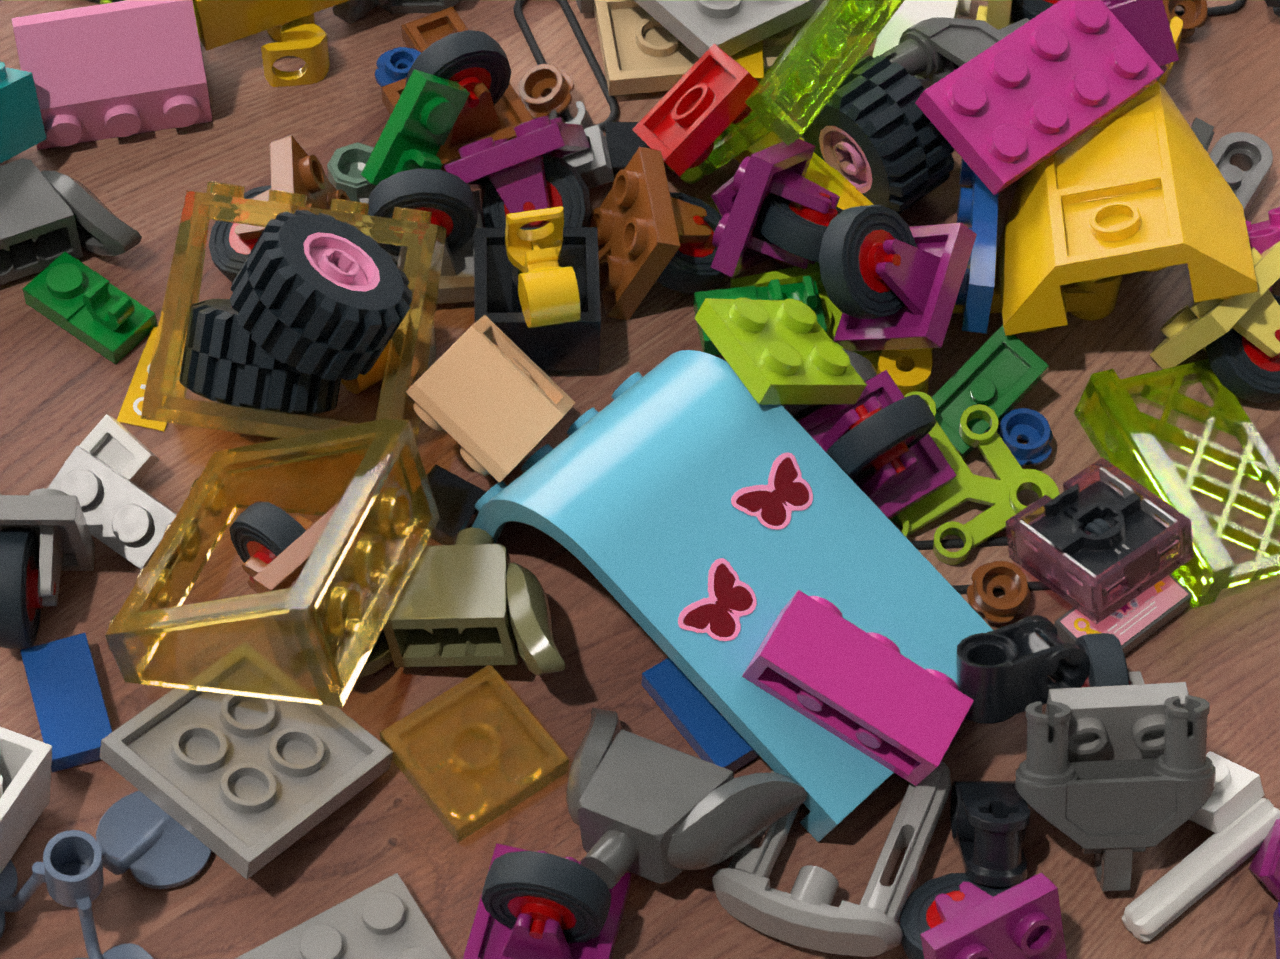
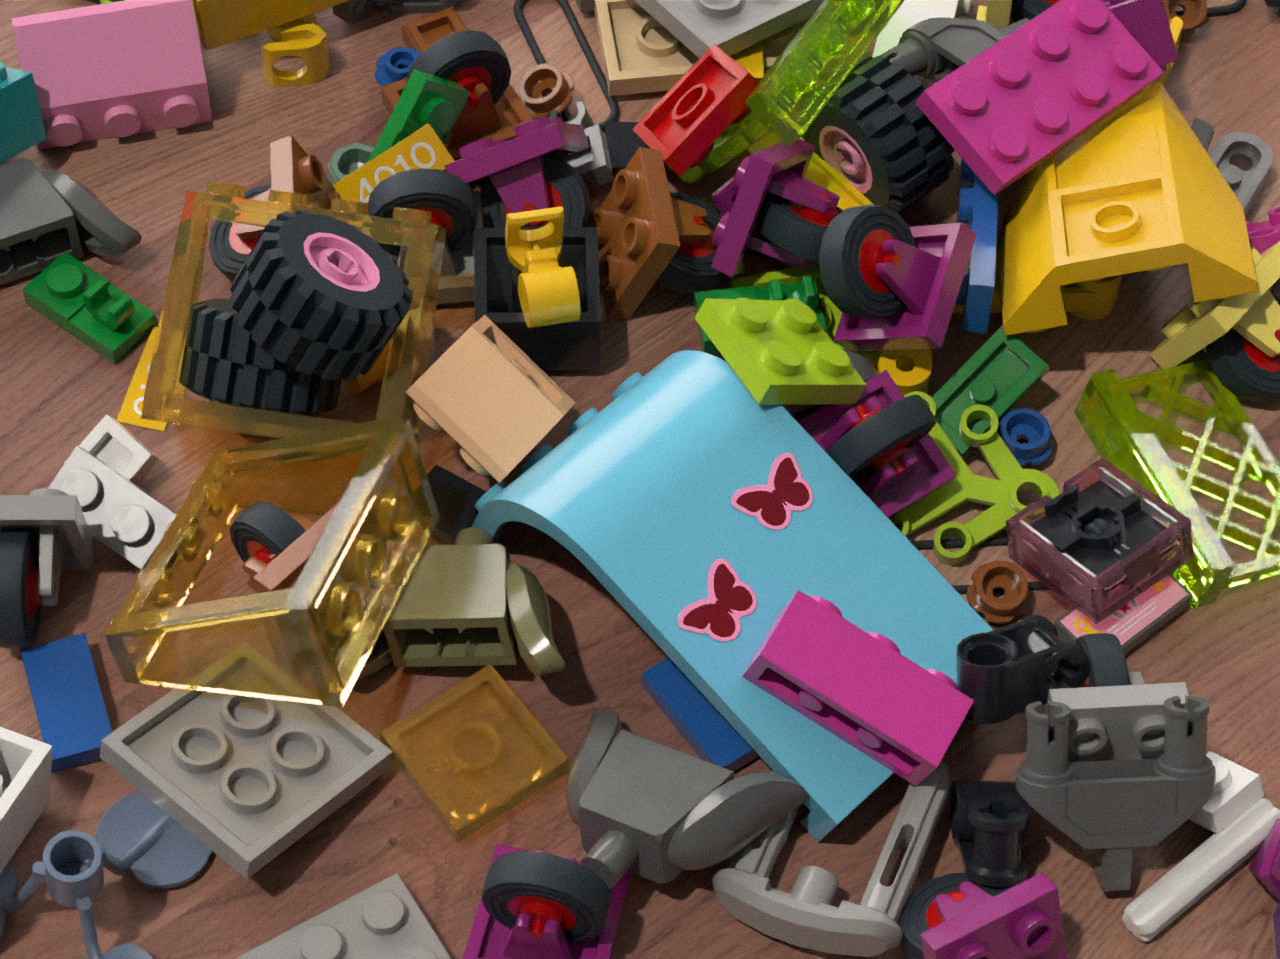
none -> yellow sticker [333,123,455,225]

